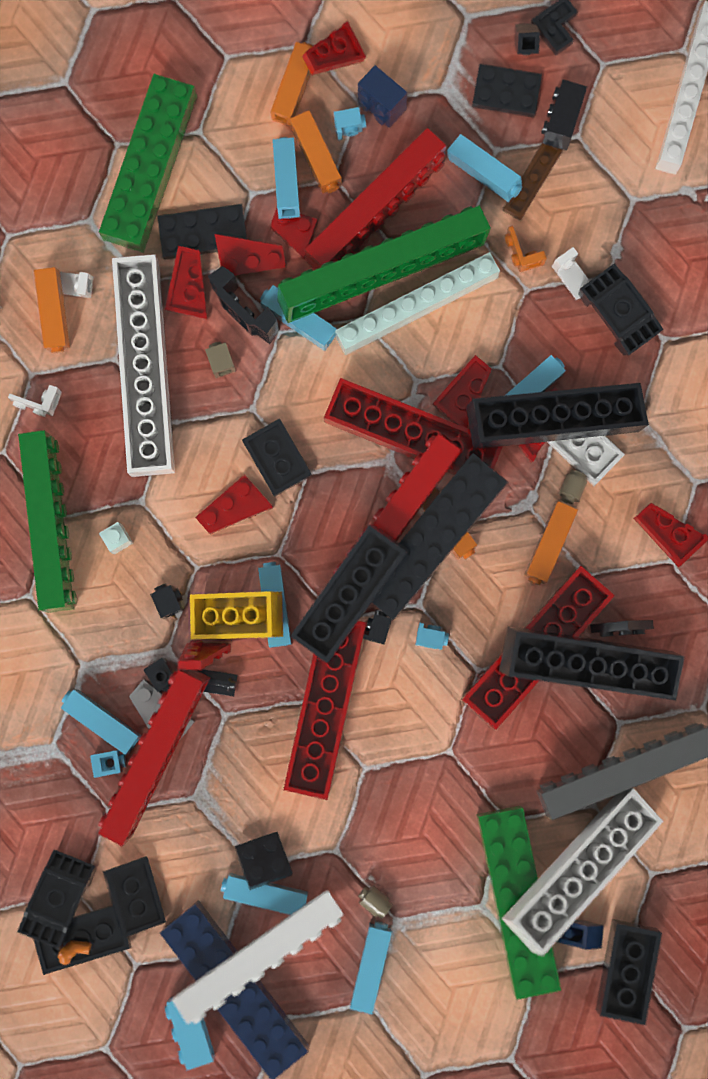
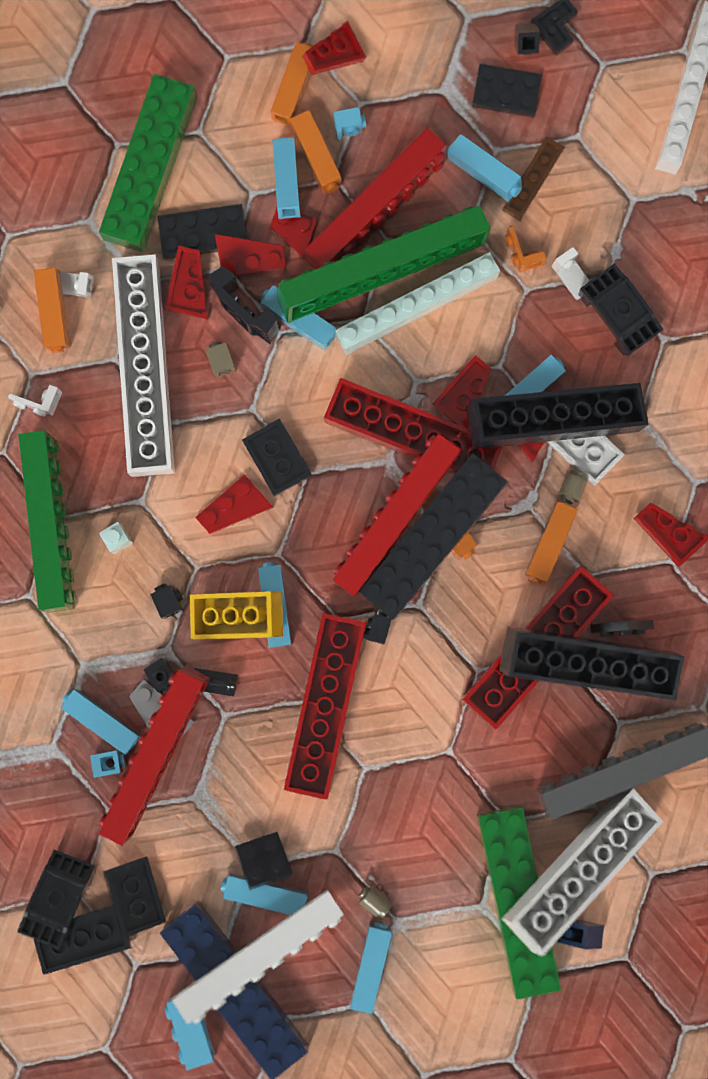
orange arm [58,941,91,965] -> none
red wing [178,640,231,670] -> none
black brick [290,523,409,663] -> none
dark blue brick [358,65,408,128] -> none
medium azure brick [415,623,449,650] -> none
black brick [541,79,587,151] -> none
black brick [596,919,662,1026] -> none

